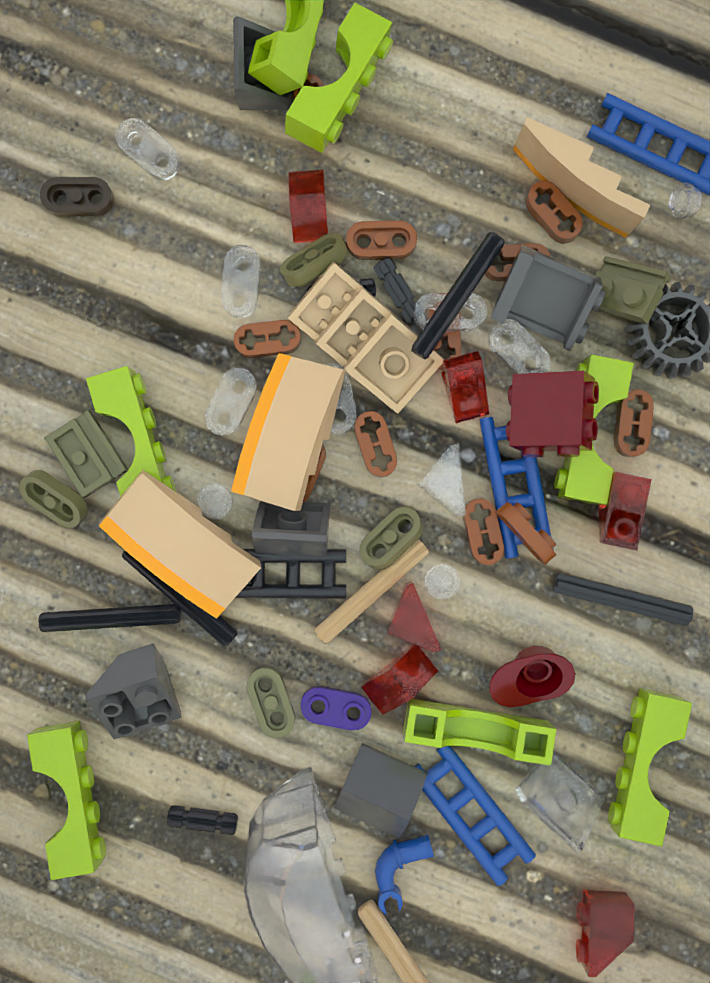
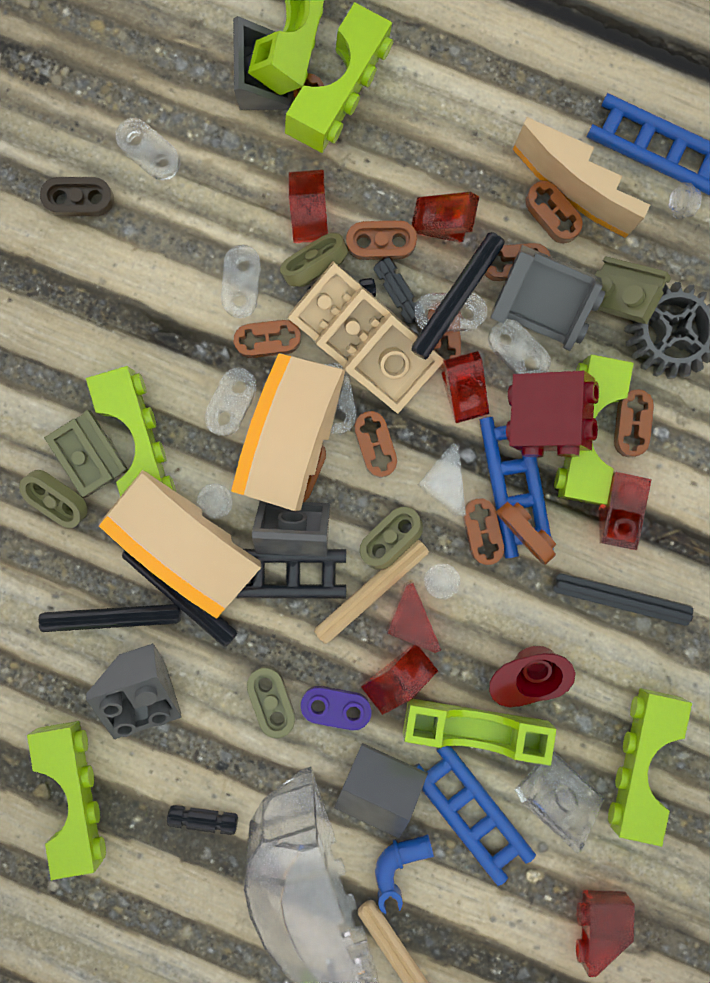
none -> clear red slope [412,191,480,242]

